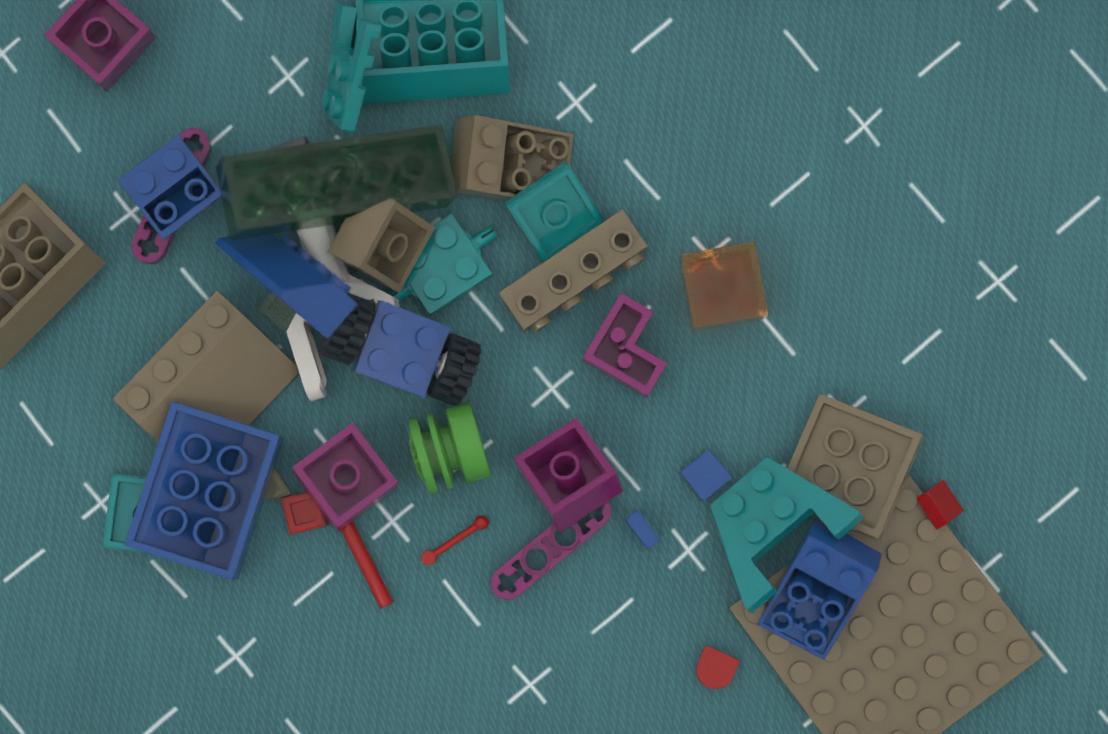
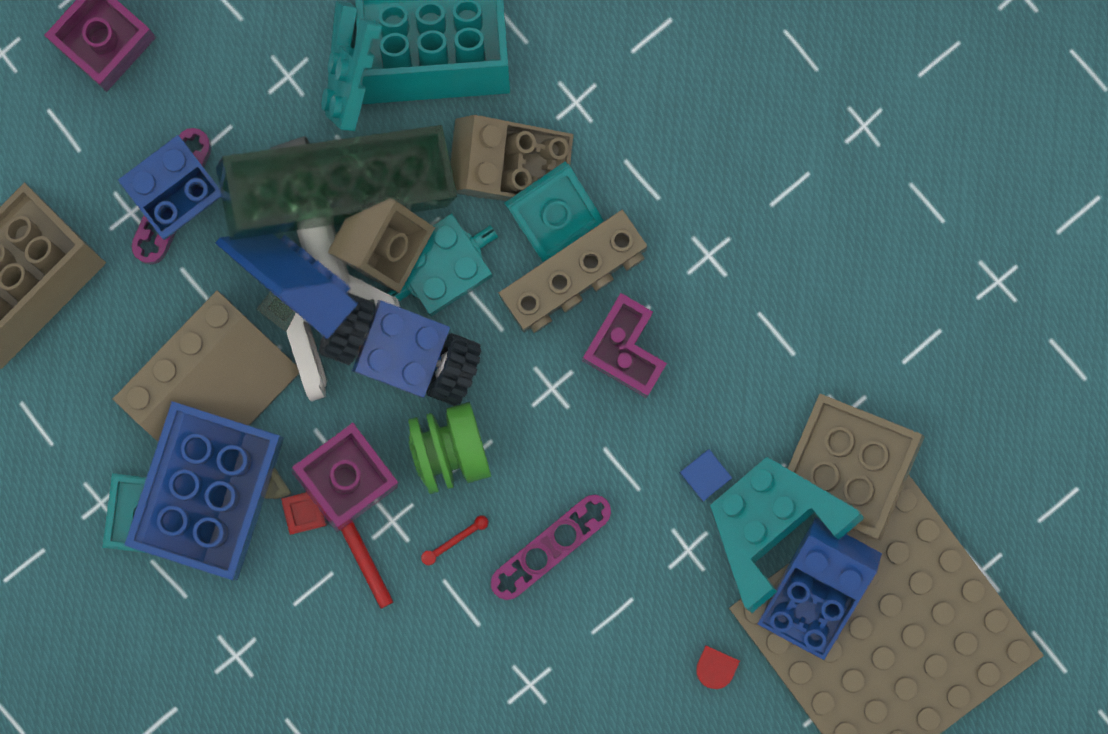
magenta brick [514,418,623,532] -> none
blue tile [624,510,660,549] -> none
clear orange brick [679,241,768,332] -> none
red tile [916,479,964,529] -> none

